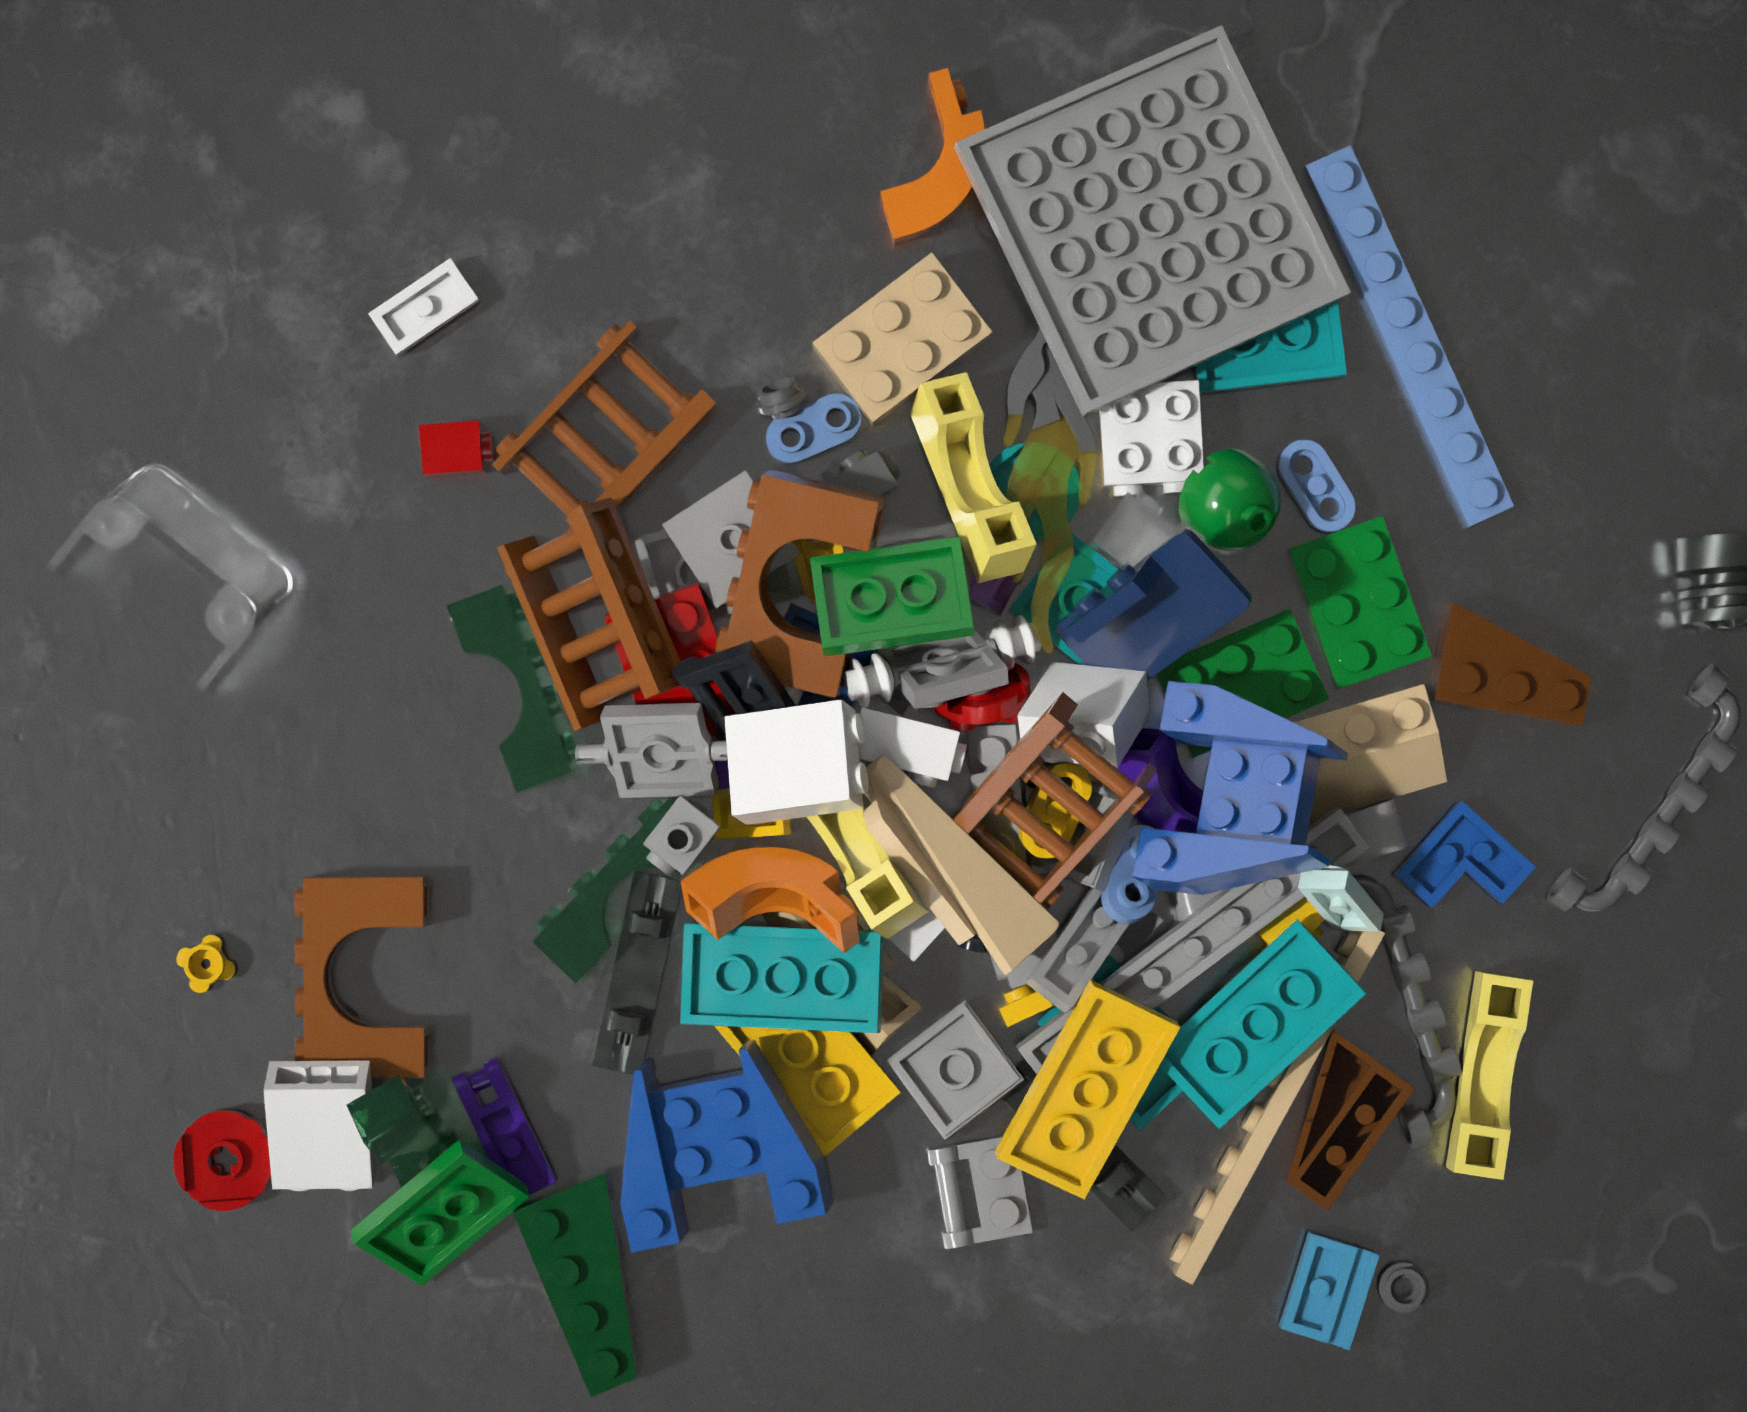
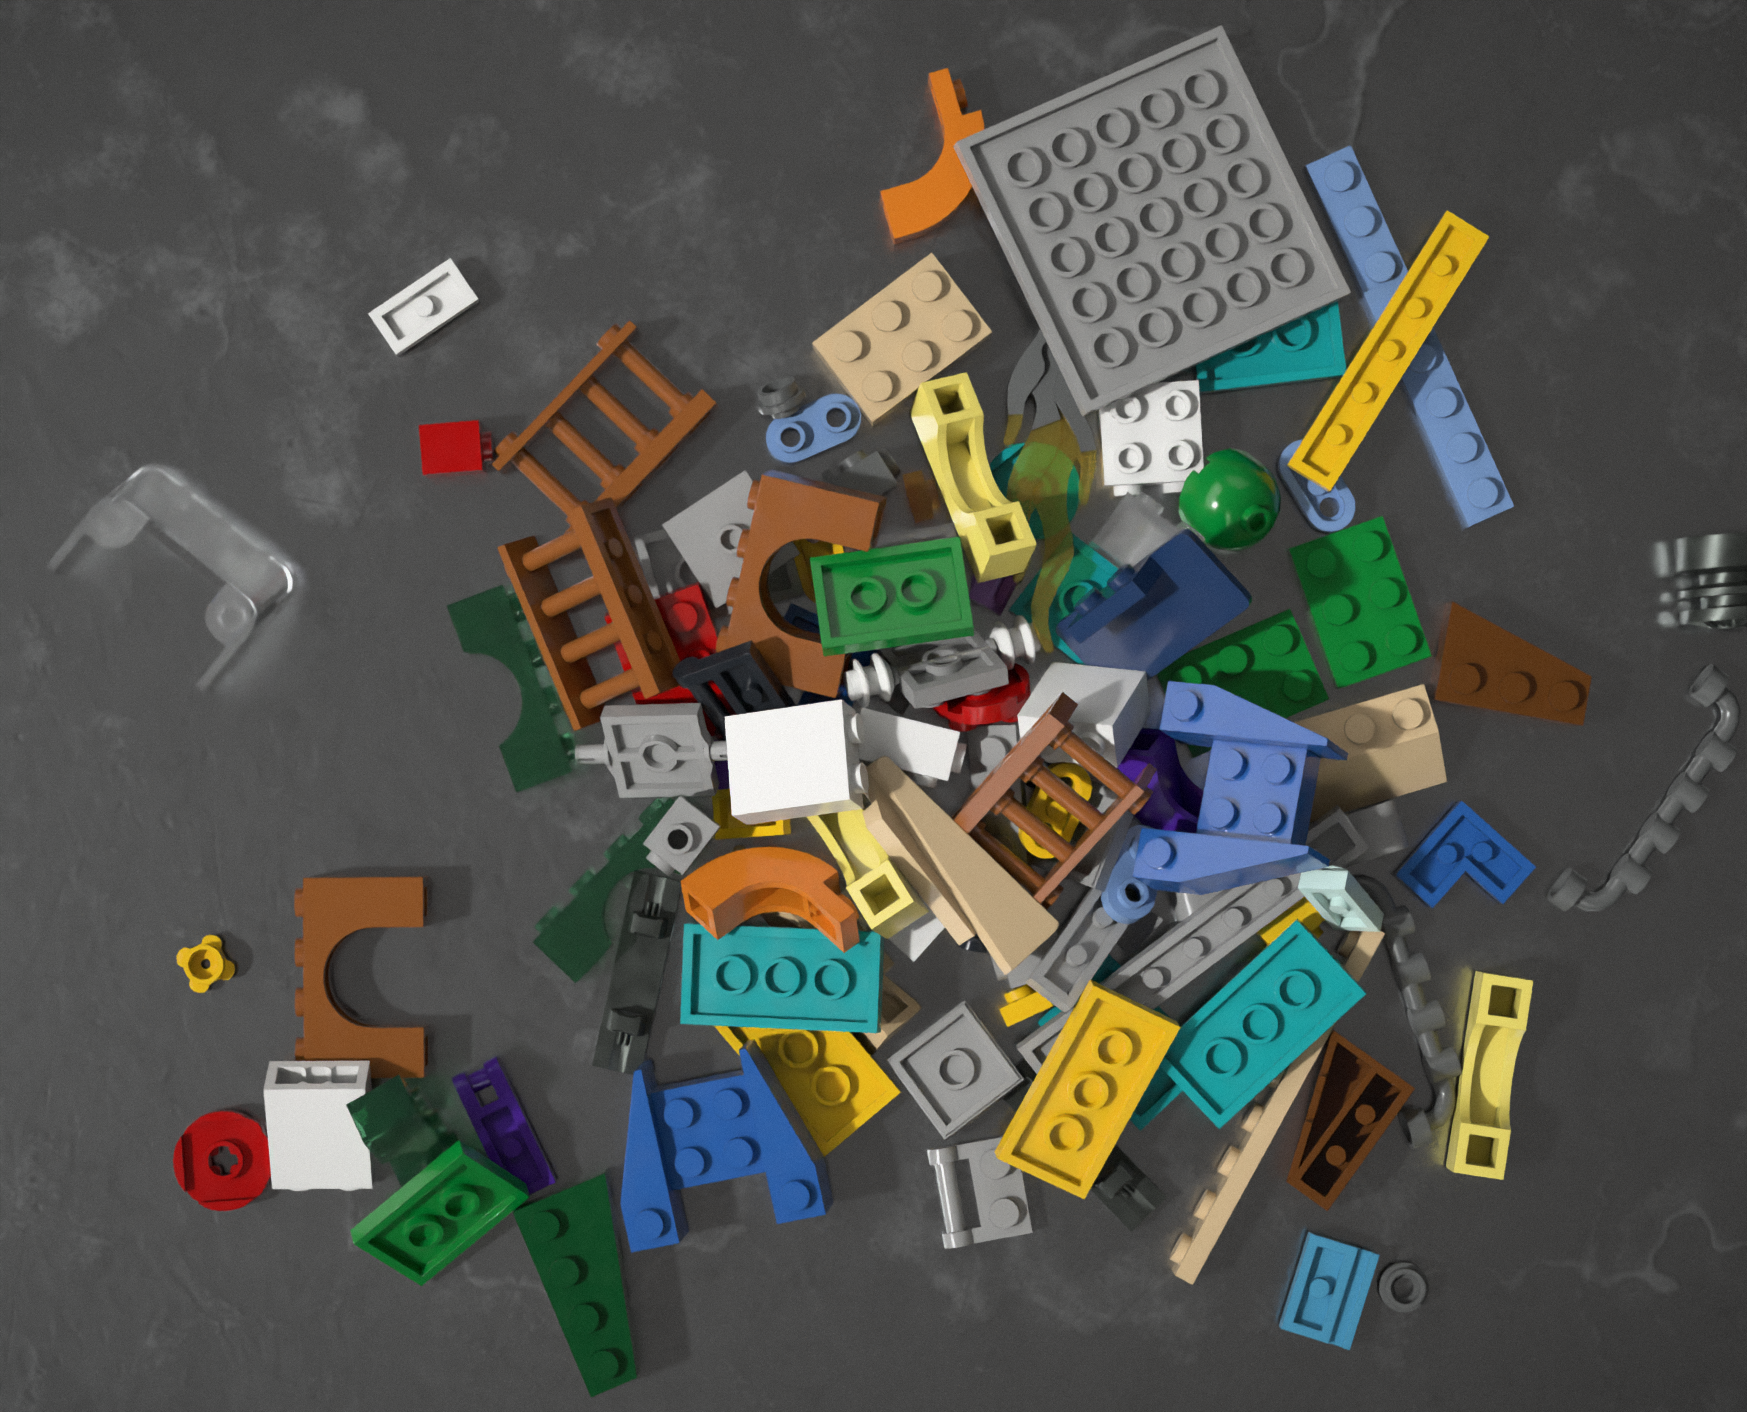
none -> clear orange plate [902,470,941,526]
none -> yellow plate [1286,210,1489,492]

